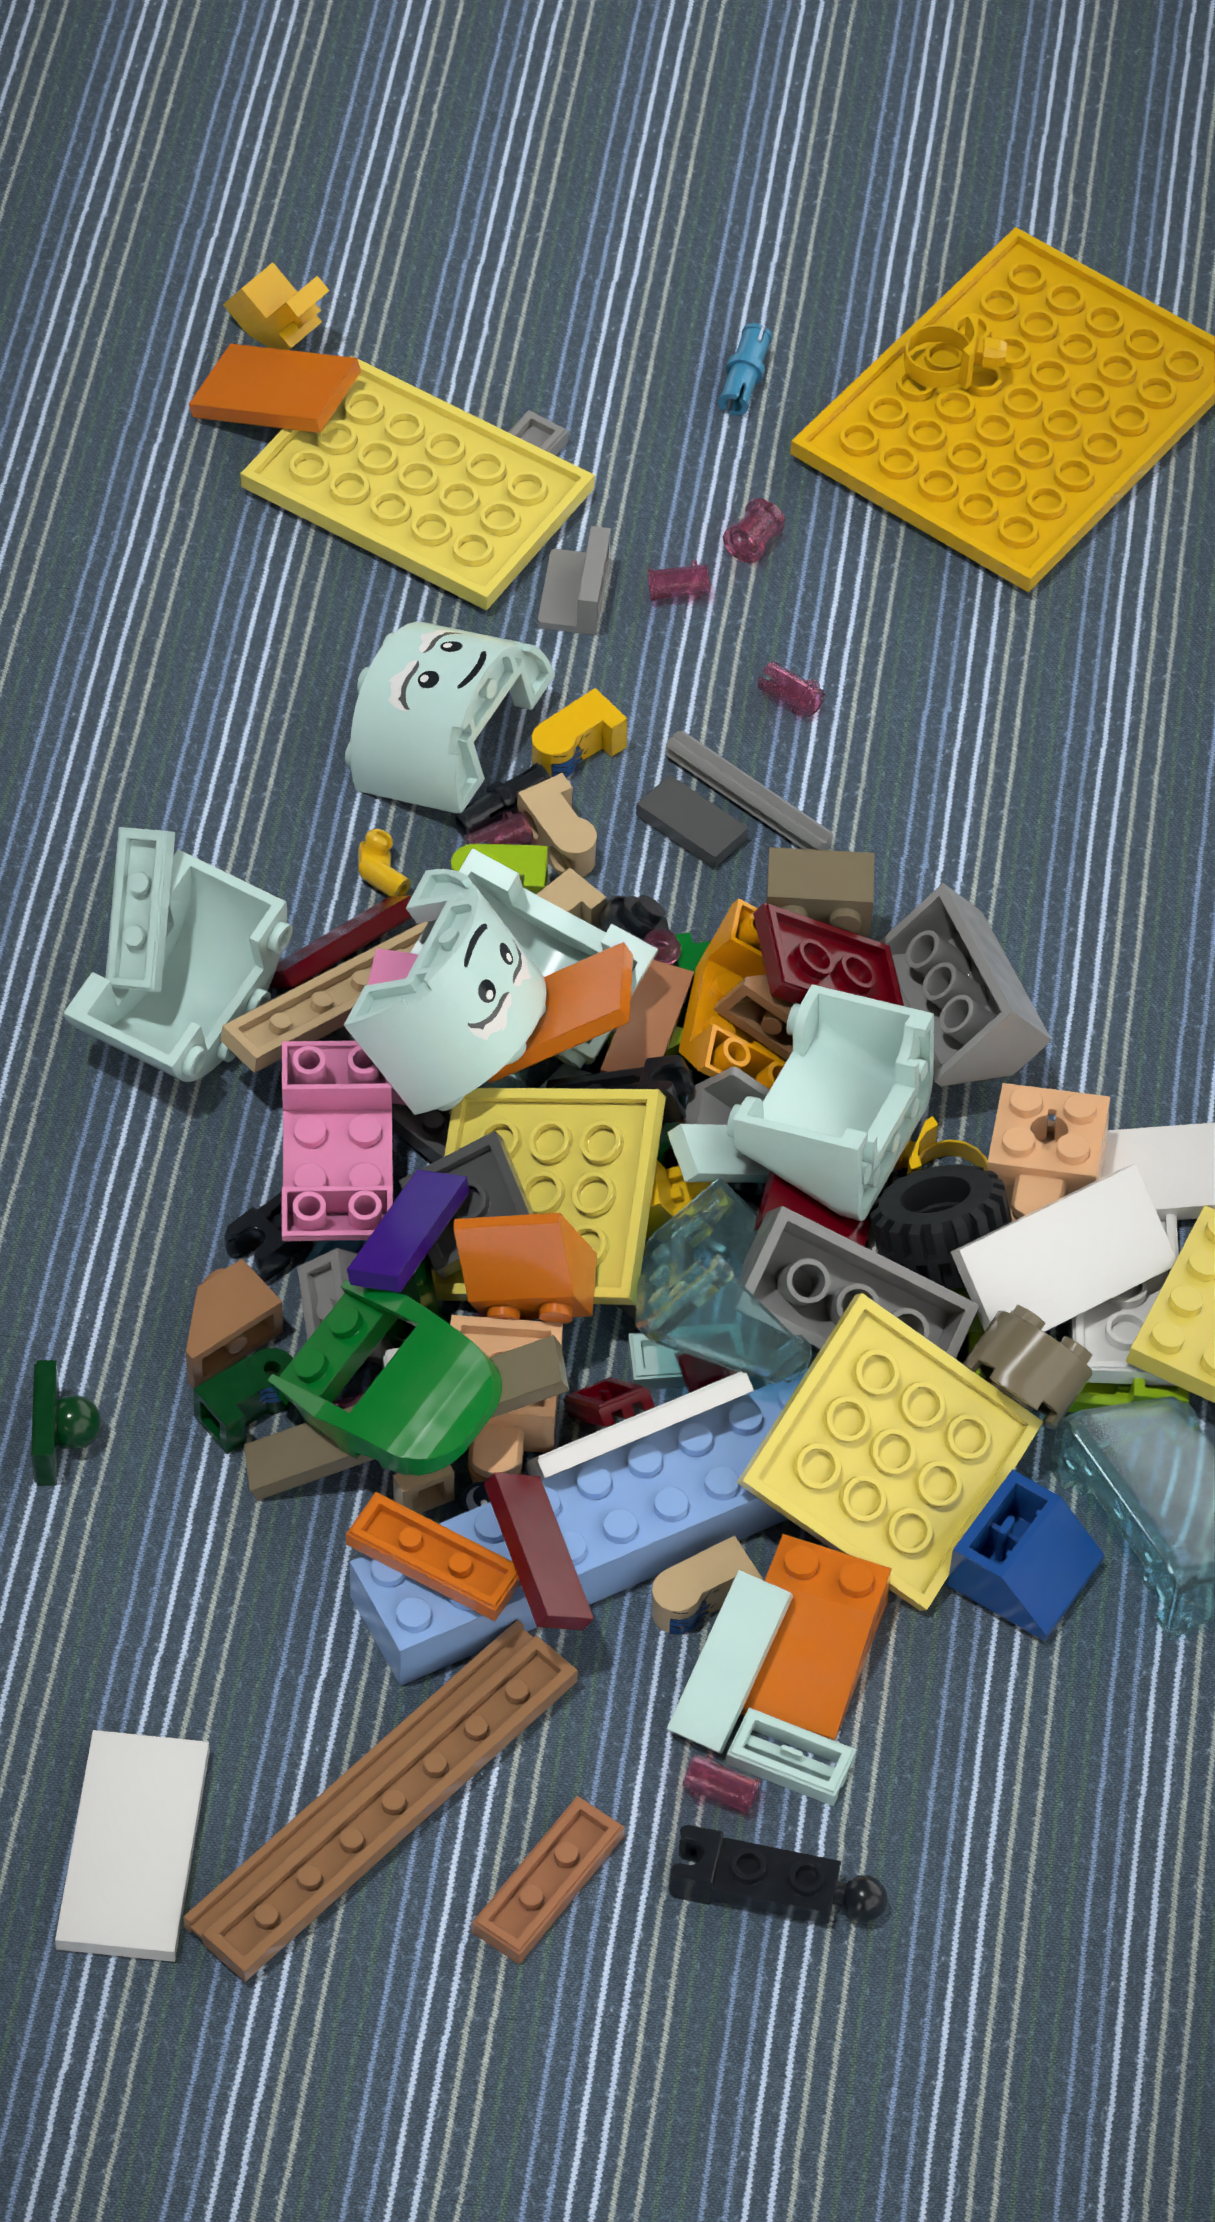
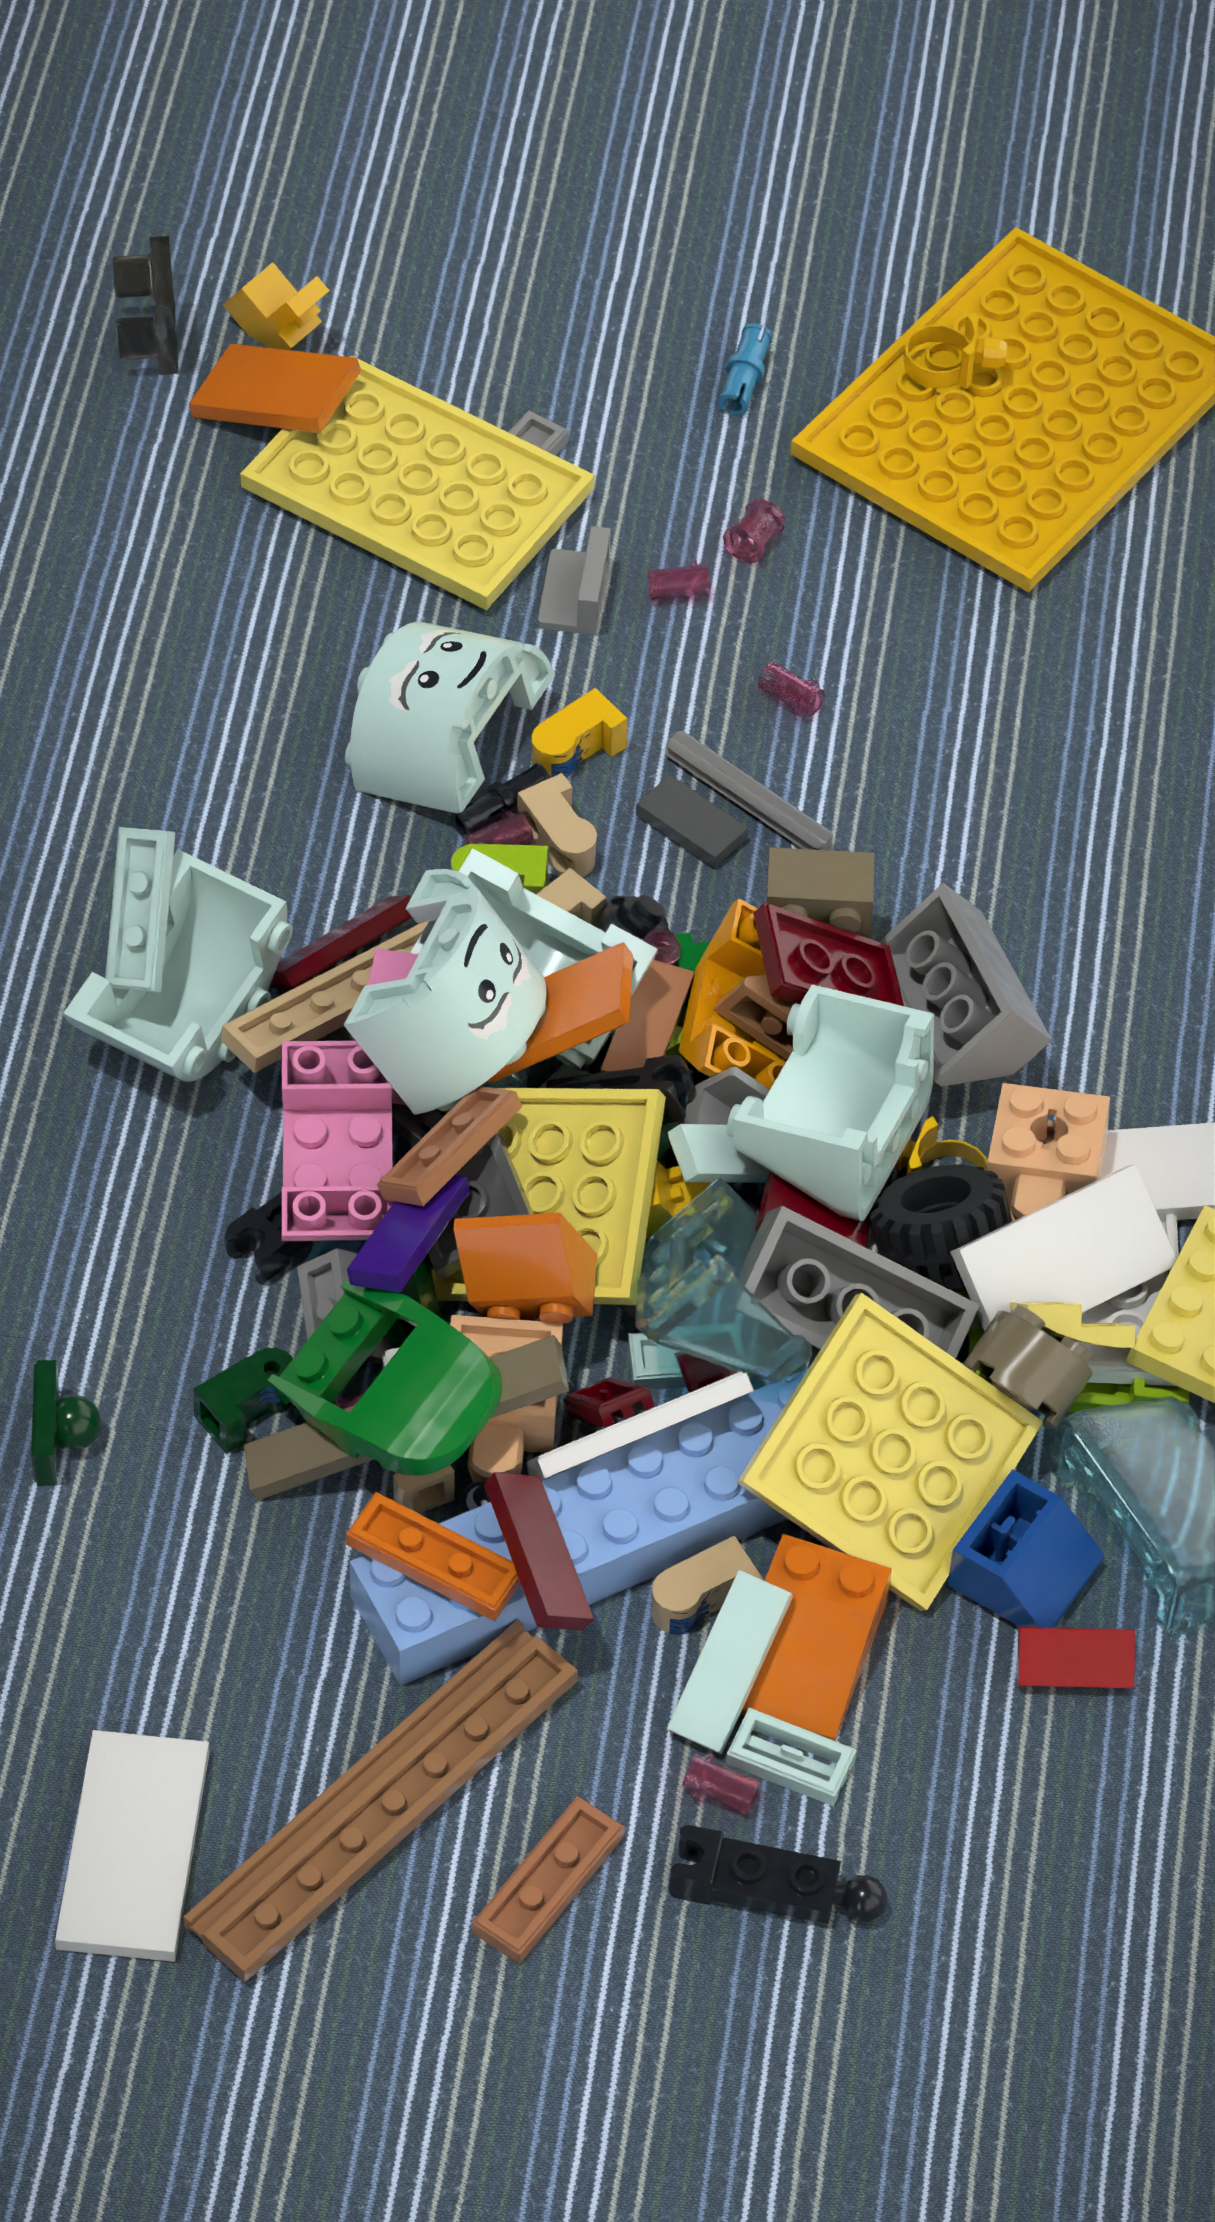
medium nougat slope [186,1258,283,1389] -> none
yellow arm [358,829,411,897] -> none
none -> clear smoke panel [112,236,179,375]
none -> nougat tile [377,1086,522,1206]
none -> light yellow slope [1010,1301,1135,1348]
none -> red tile [1017,1626,1135,1688]

